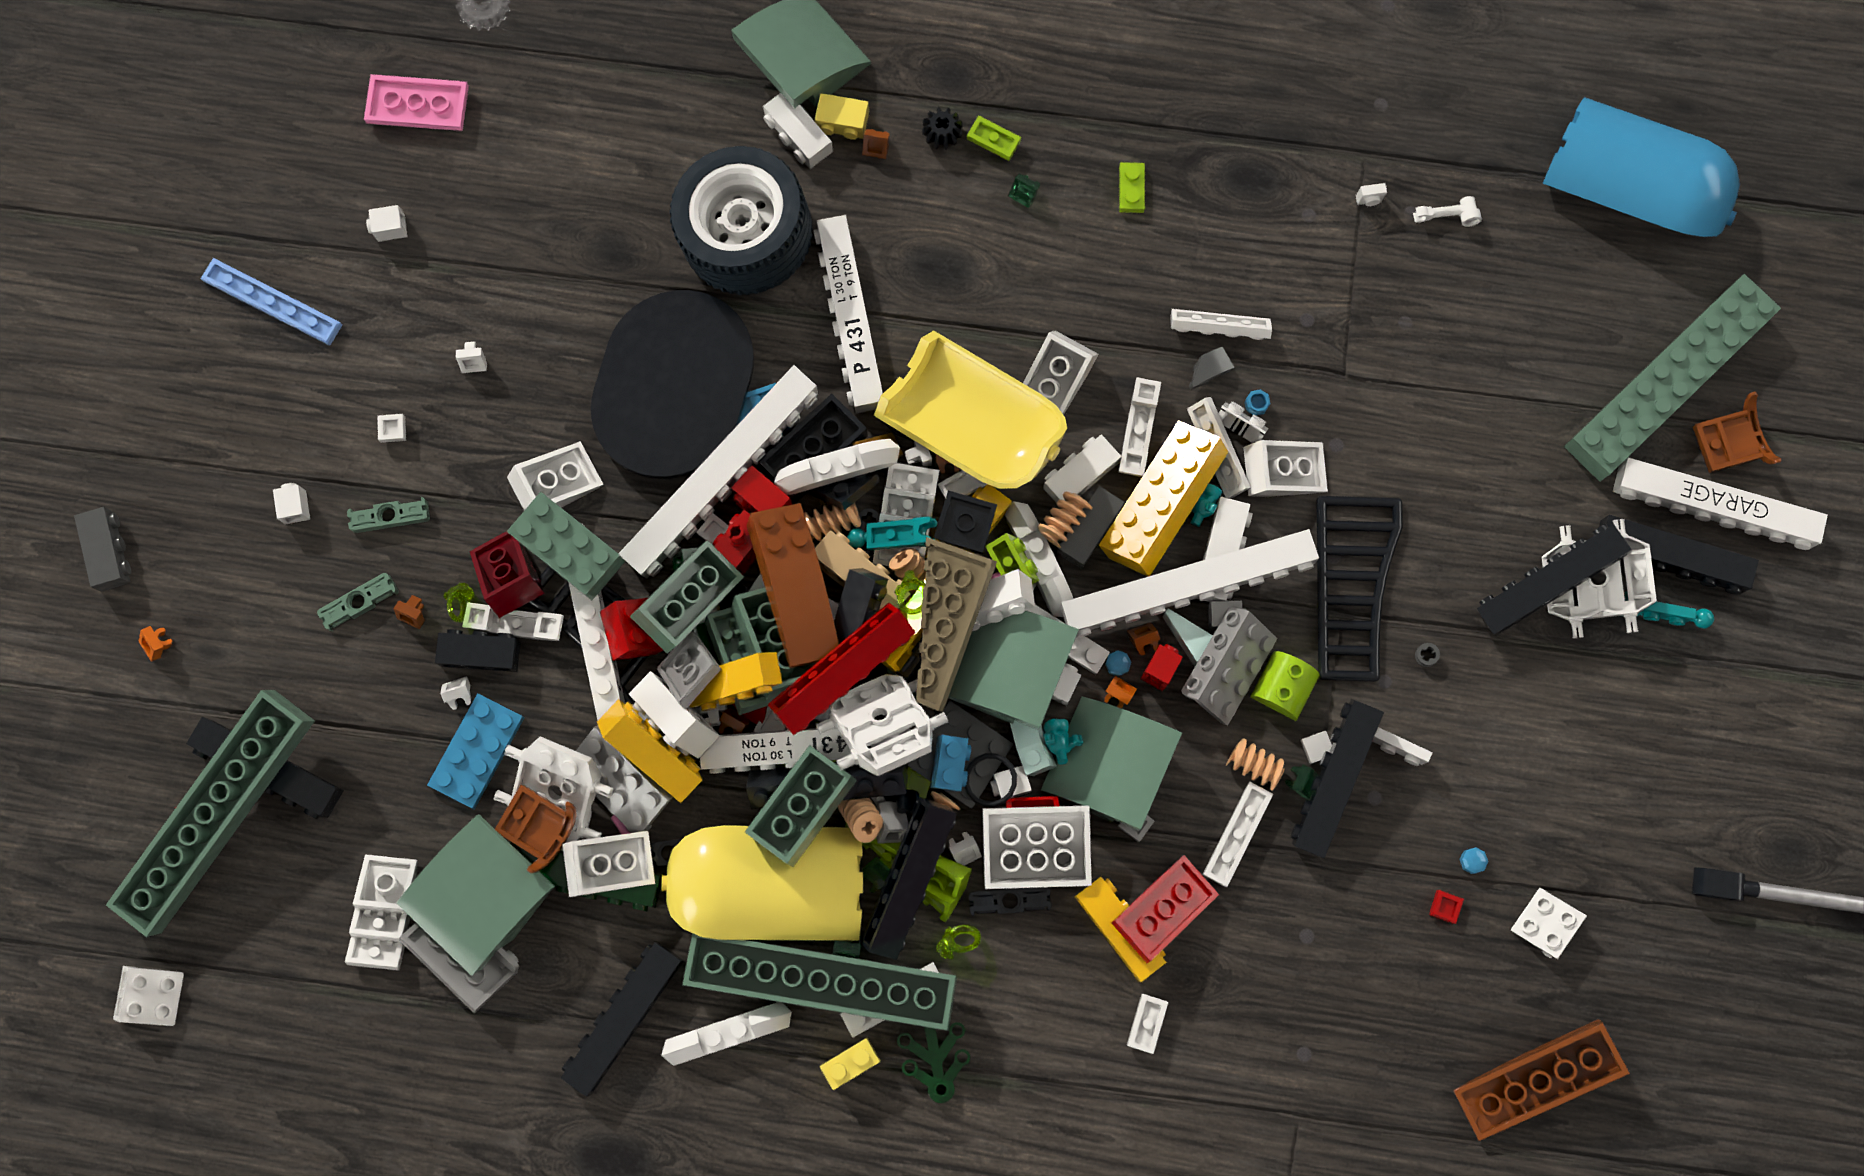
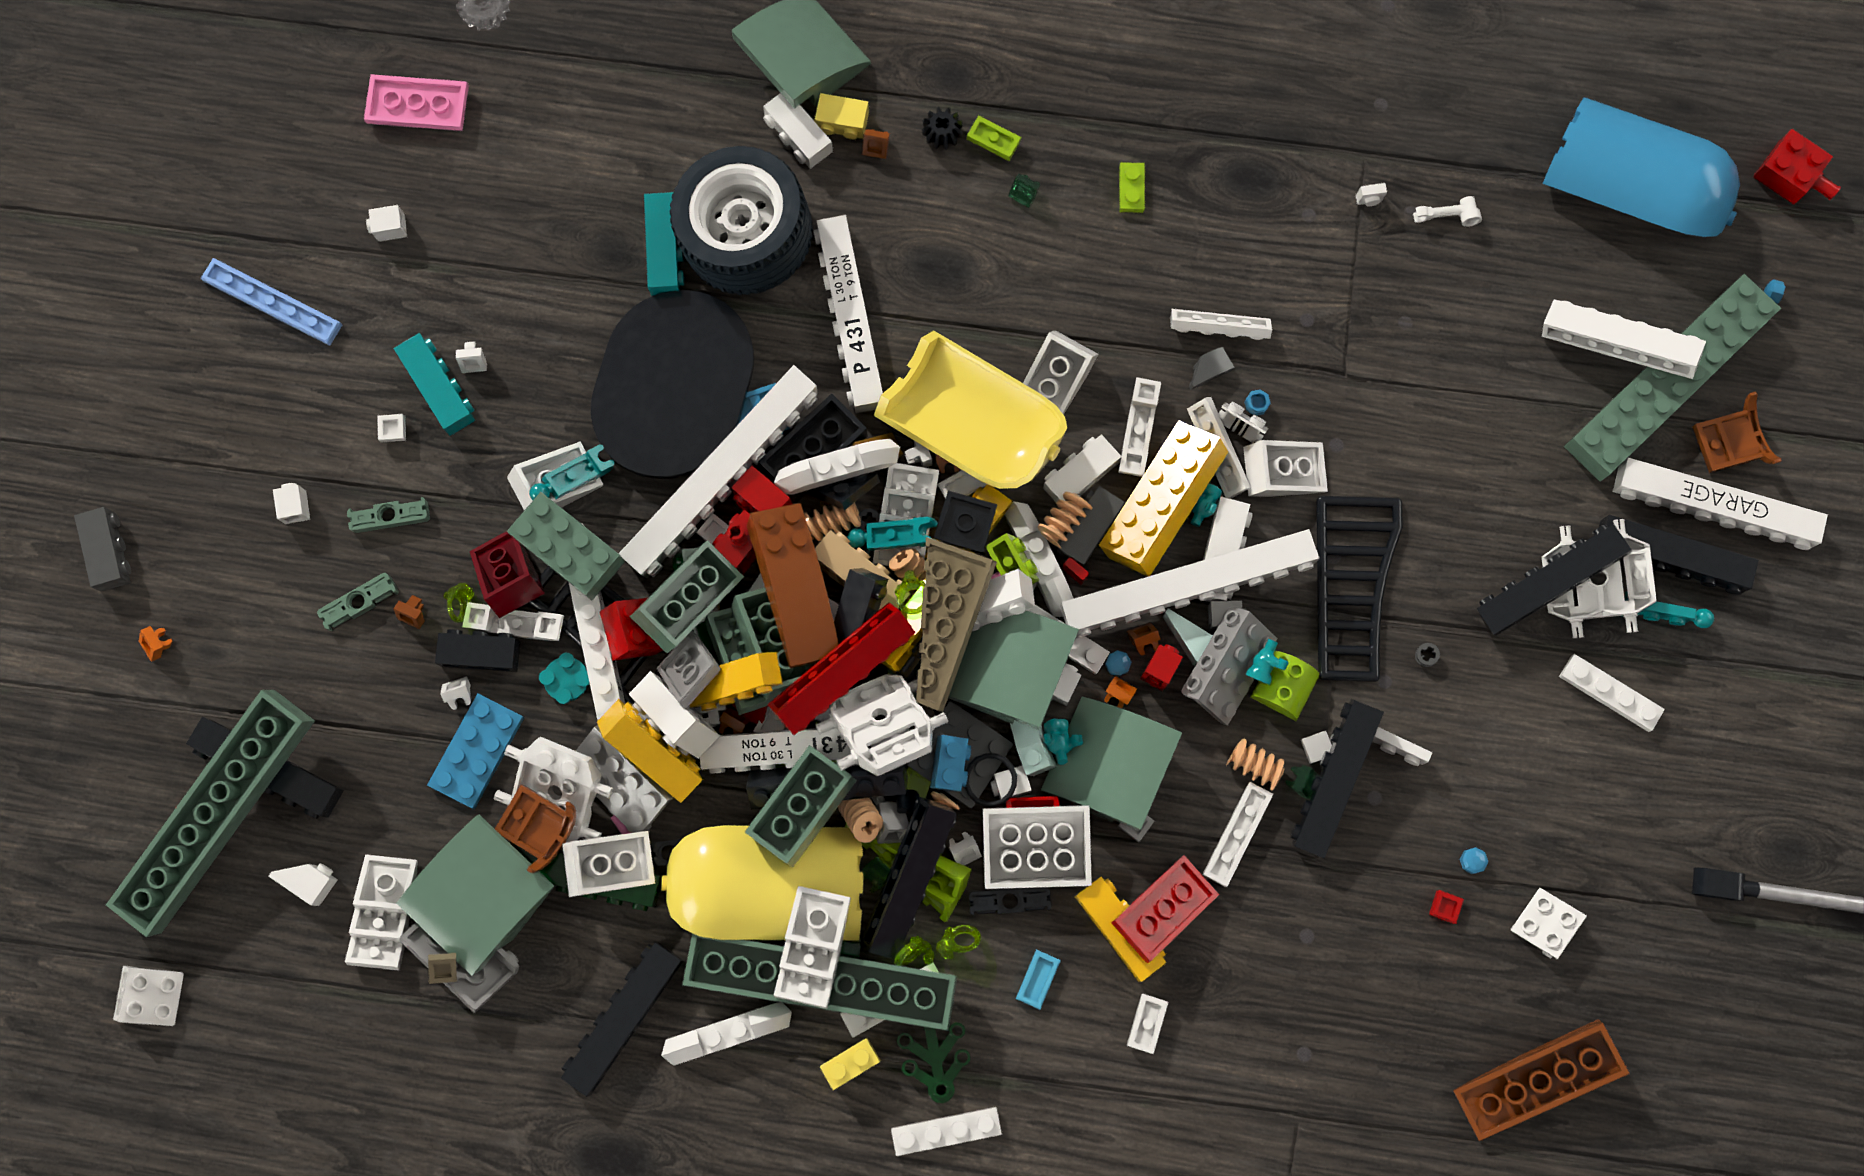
none -> white slope [269,863,337,906]
none -> teal brick [394,333,476,436]
none -> dark tan plate [428,953,457,984]
none -> teal plate [529,445,614,500]
none -> teal piece [539,652,590,704]
none -> teal brick [644,192,685,296]
none -> white slope [774,886,851,1009]
none -> white plate [891,1107,1002,1156]
none -> clear neon green piece [894,936,935,967]
none -> medium azure tile [1016,950,1061,1010]
none -> red tile [1062,557,1089,585]
none -> teal piece [1245,639,1289,685]
none -> white brick [1542,299,1706,379]
none -> white plate [1559,654,1665,732]
none -> red brick [1753,129,1841,205]
none -> dark azure tile [1764,279,1785,304]

